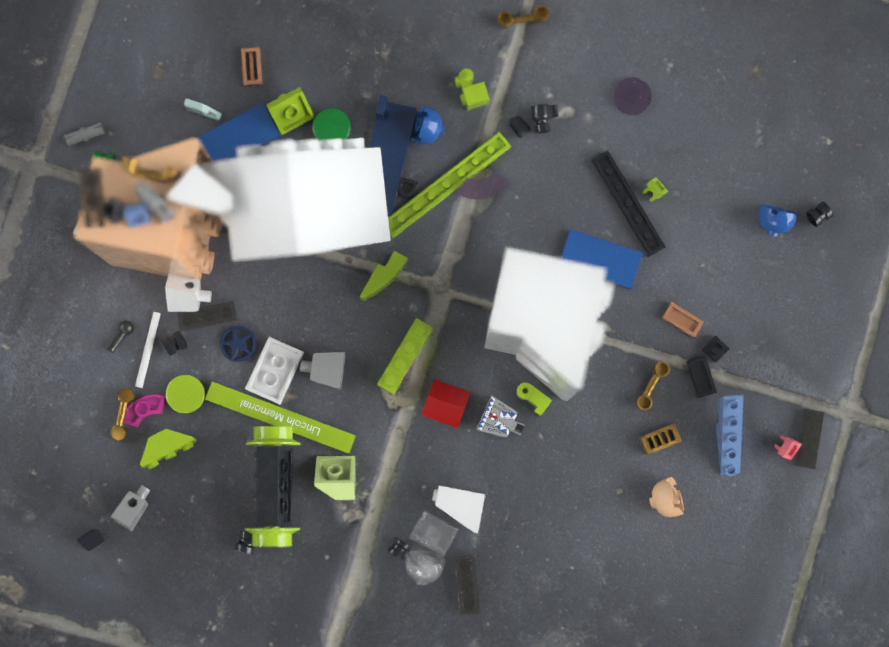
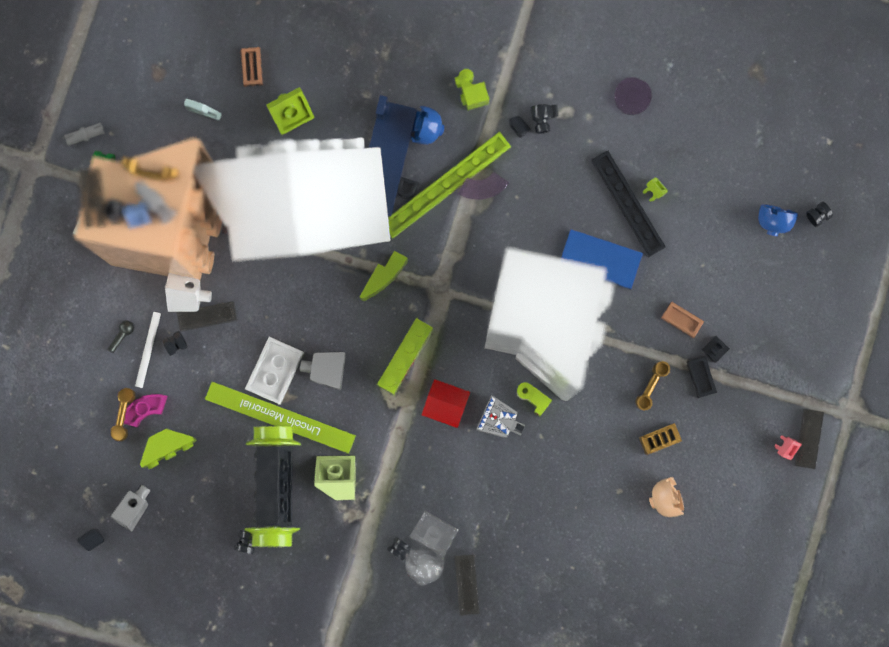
white slope [166,164,234,215] -> none
lime tile [166,375,206,414] -> none
blue tile [196,103,281,162] -> none
dark blue wheel [220,326,256,362] -> none
green tile [313,108,351,141] -> none
white slope [432,486,485,533] -> none
pearl gold bar [497,5,549,29] -> none
medium blue slope [715,395,743,476] -> none

